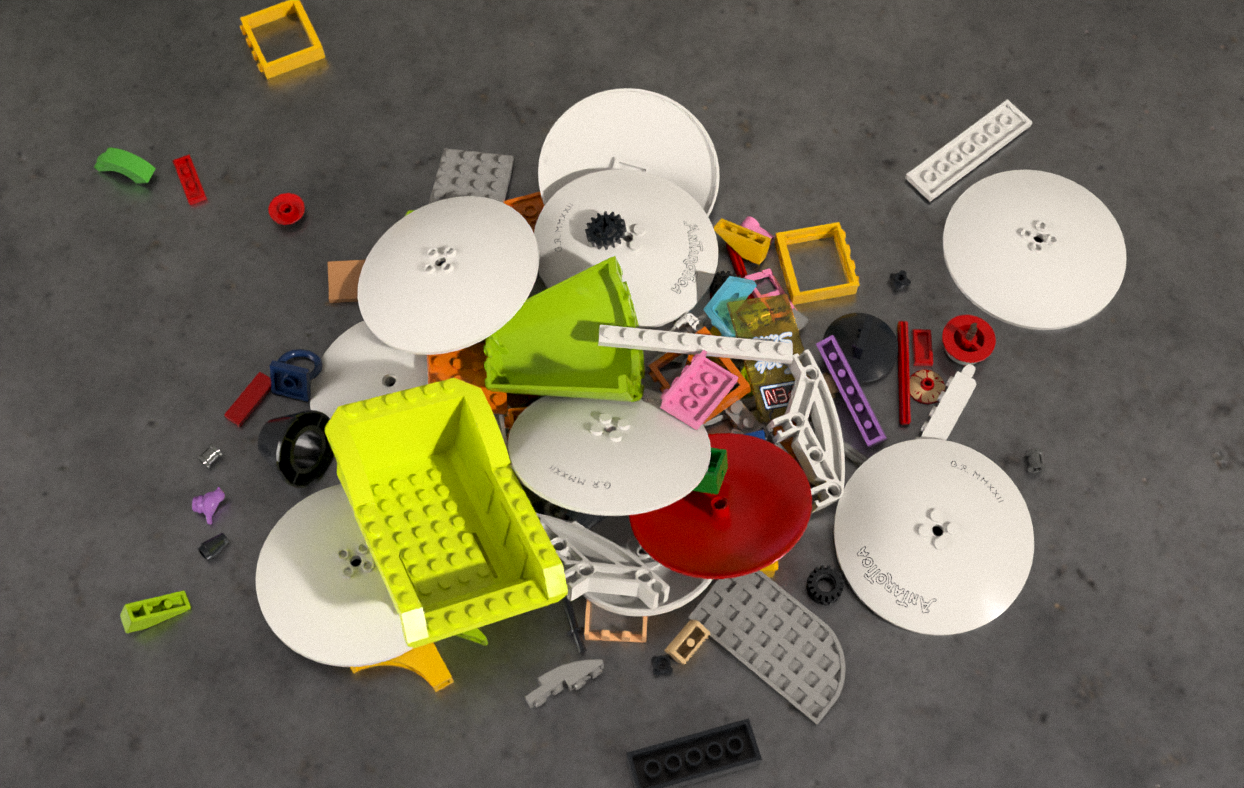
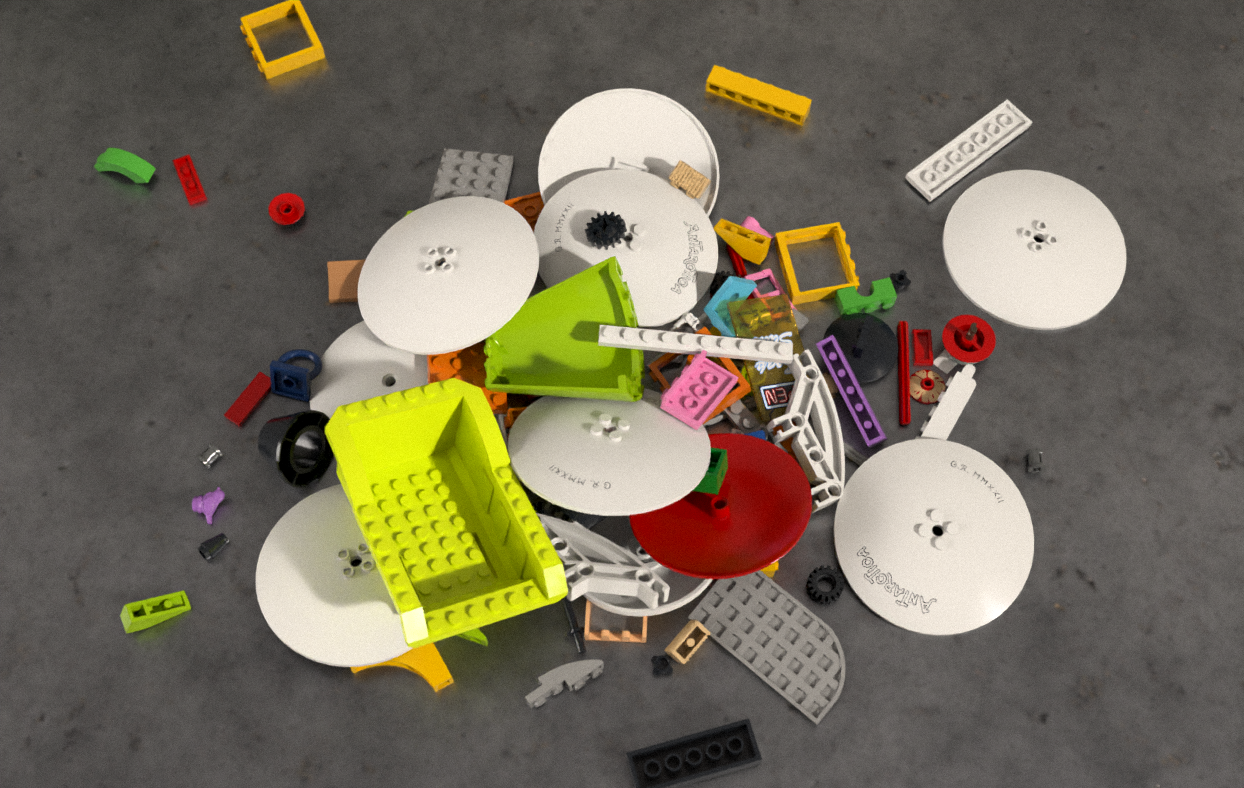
none -> tan brick [668,160,712,199]
none -> yellow brick [705,65,812,126]
none -> bright green arch [834,277,897,316]
none -> white sticker [933,350,958,374]

